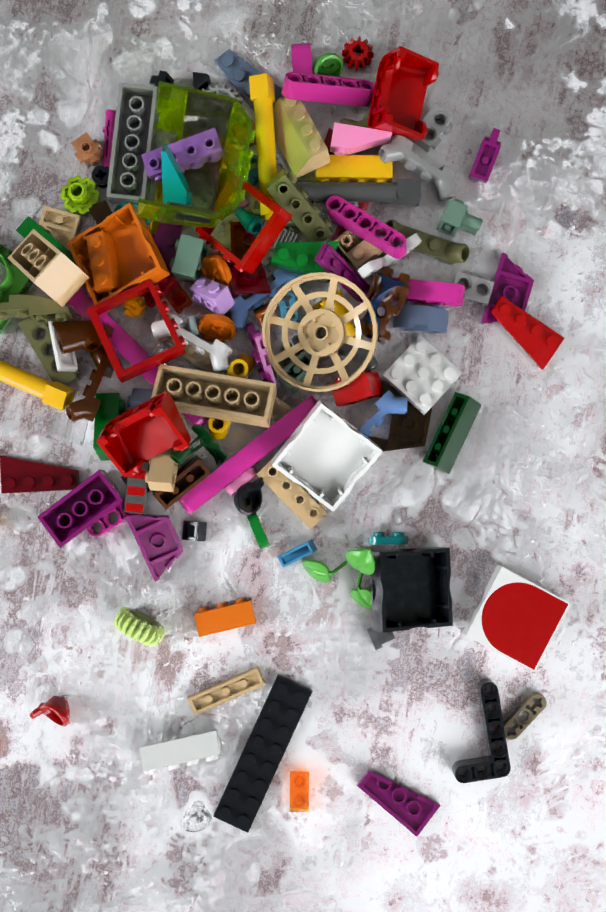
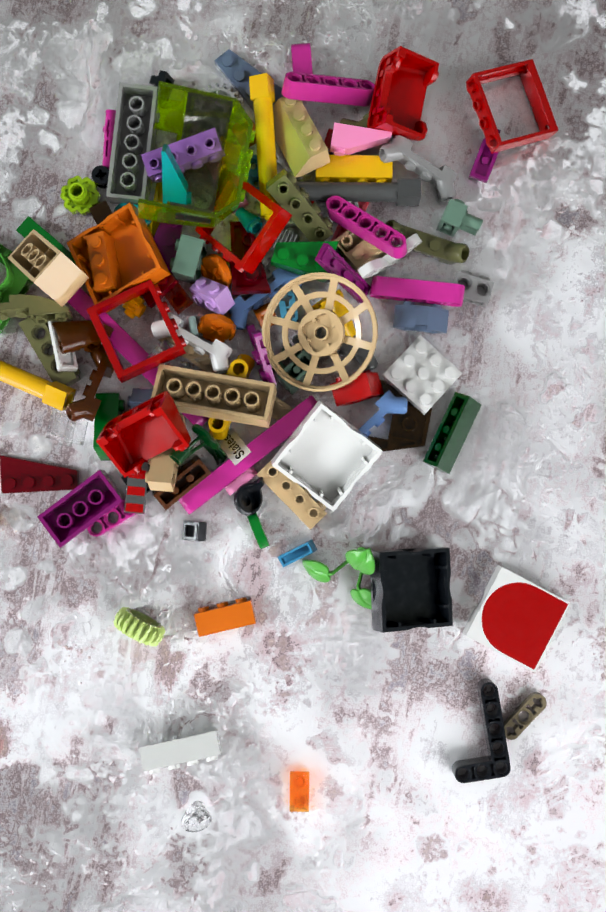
red hat [30,696,70,727] -> none
tan wing [39,206,82,251] -> none
nougat brick [71,132,103,167] -> none
magenta wing [125,514,184,582] -> none
tan tile [187,666,266,715] -> none
black slope [193,72,211,95] -> none
black plate [213,674,313,833] -> none
bright green hat [312,53,343,77] -> none
red gear [342,36,374,72] -> none
reddish brown hips [354,266,411,345] -> none
magenta wing [357,770,441,837] -> none
flat silver panel [367,627,395,650] -> none
teal plate [369,532,408,545] -> none
light grey brick [412,103,454,153] -> none
magenta wing [480,253,534,324] -> none
red wing [490,296,564,370] -> none
none -> white sticker [217,428,251,466]
none -> red window [466,59,558,154]

